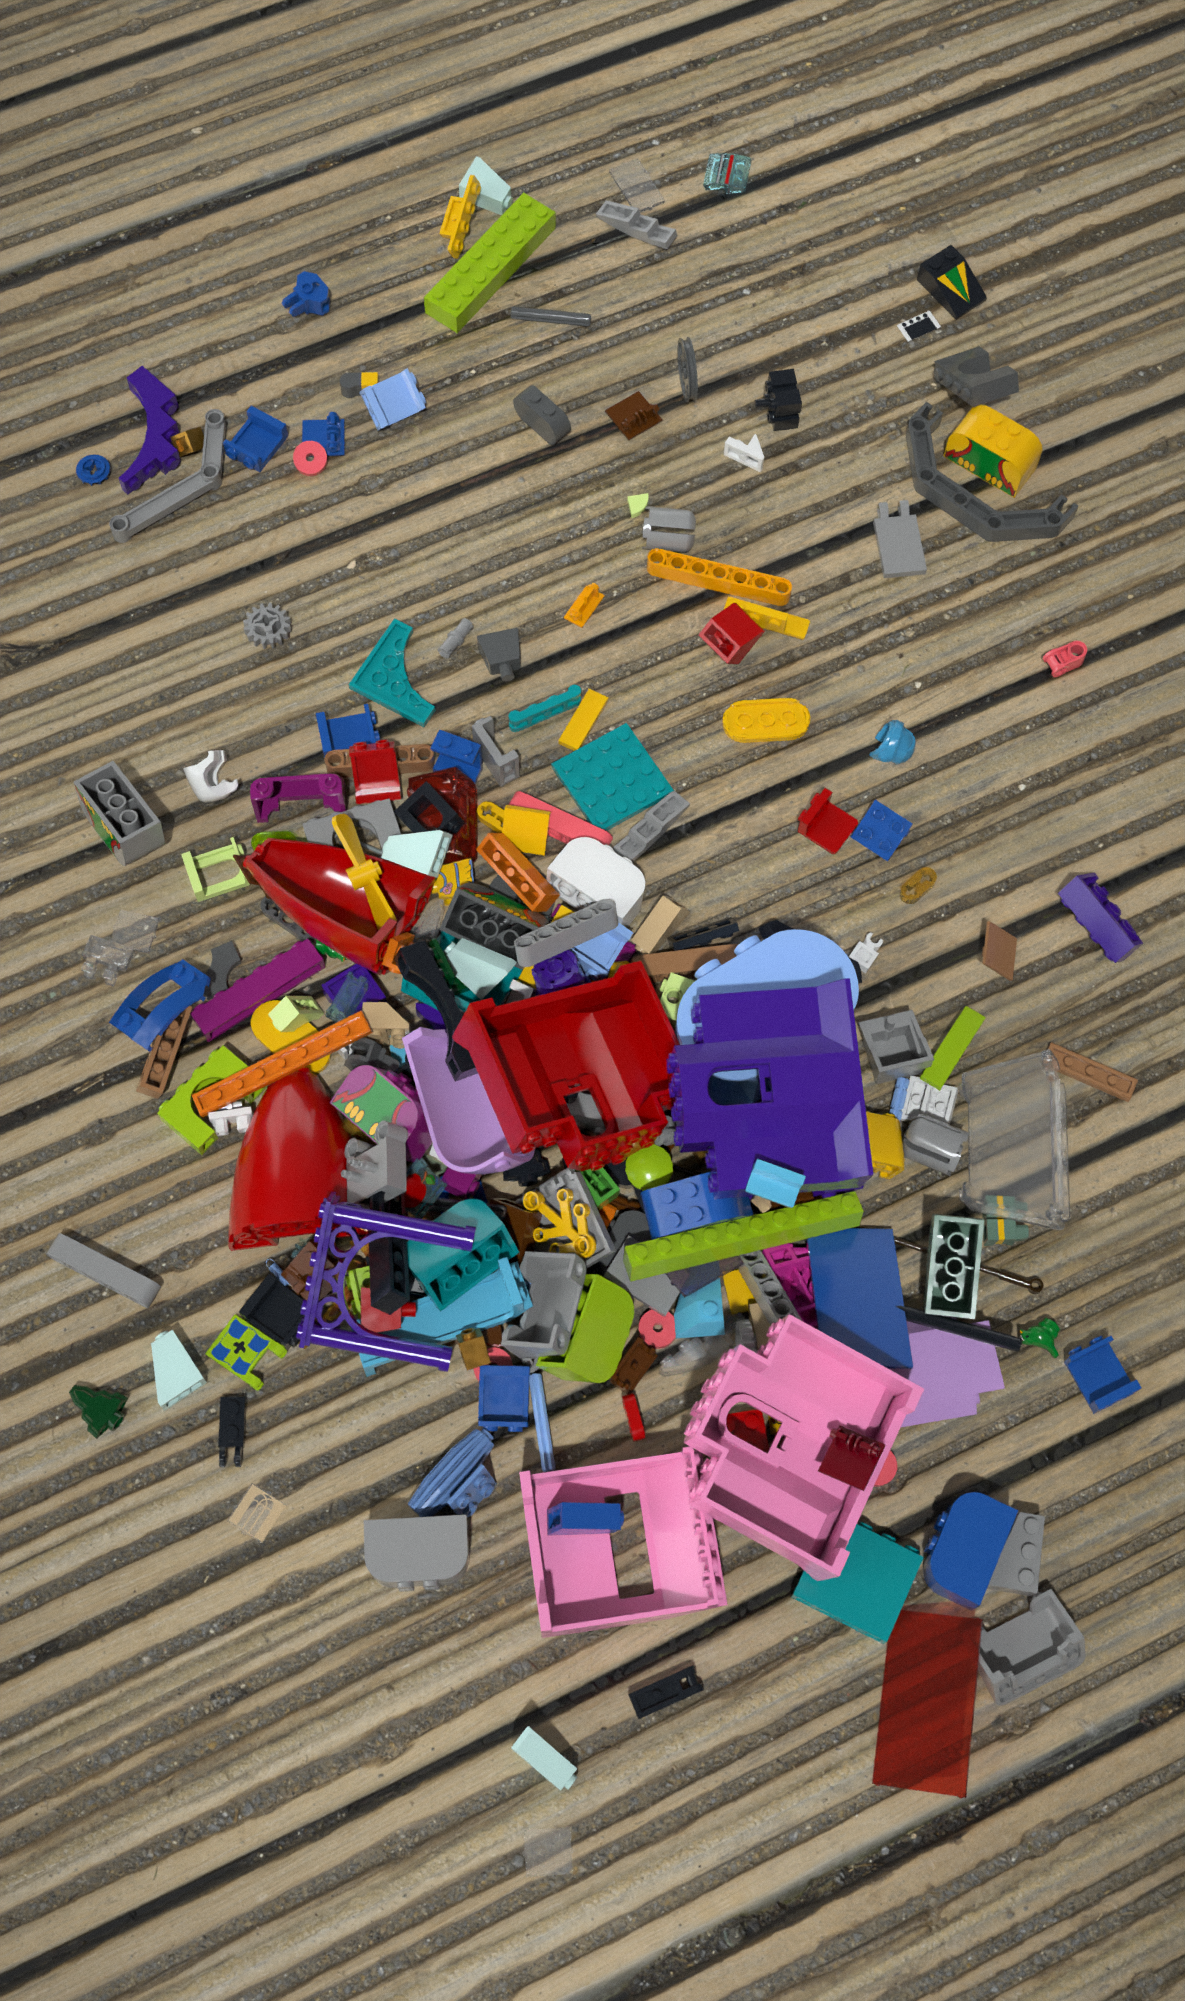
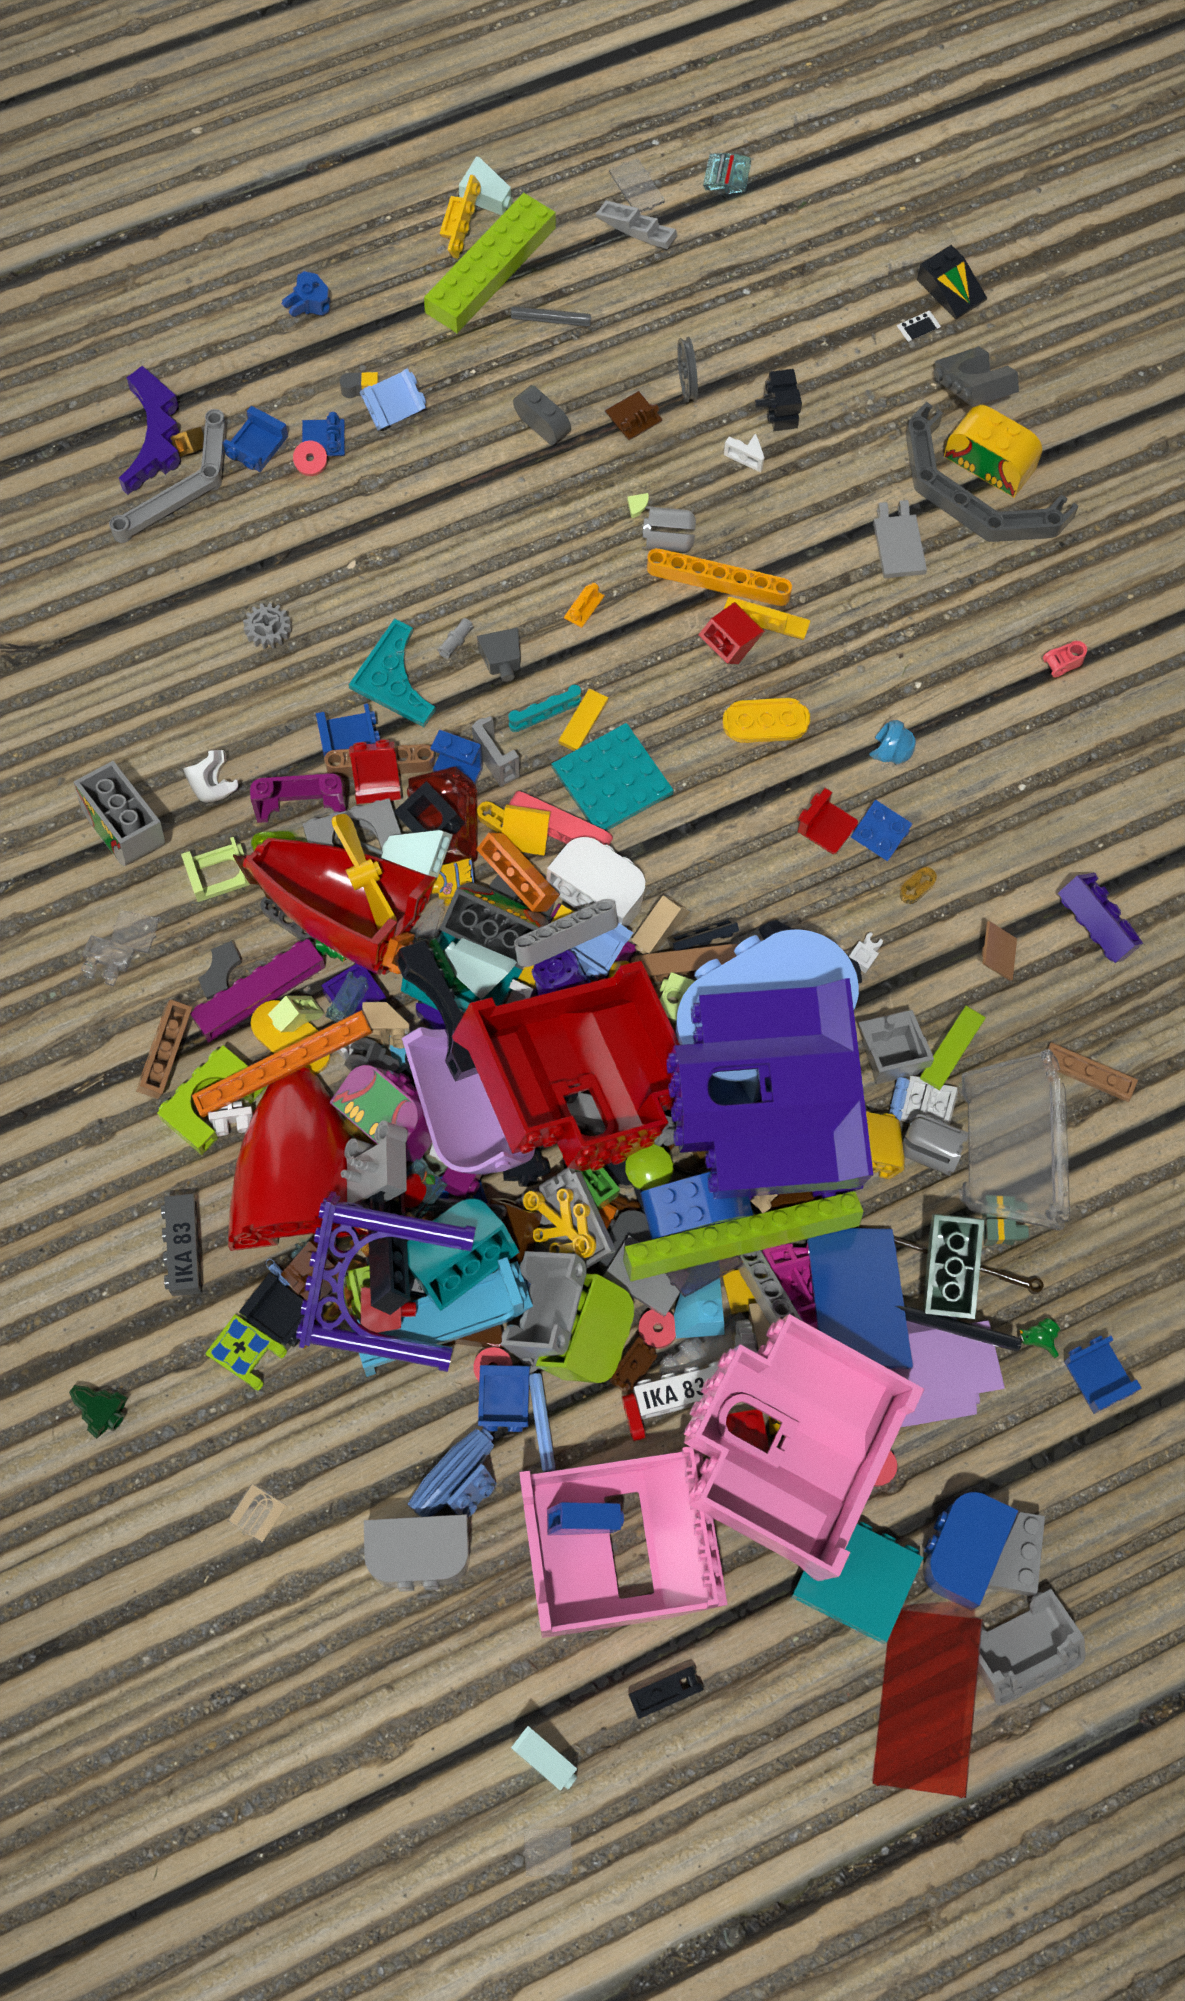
light grey beam [46,1233,161,1308] -> none
blue gear [76,455,111,486] -> none
blue wedge [109,959,211,1052] -> none
light aqua slope [151,1330,207,1411] -> none
black hinge [218,1397,246,1467] -> none
pearl gold brick [456,1328,491,1371] -> none
light grey slope [613,791,690,862] -> none
medium azure panel [745,1159,806,1208] -> none
dark red hinge [818,1426,886,1491] -> none
none -> dark grey brick [161,1194,202,1296]
none -> white brick [633,1361,719,1420]

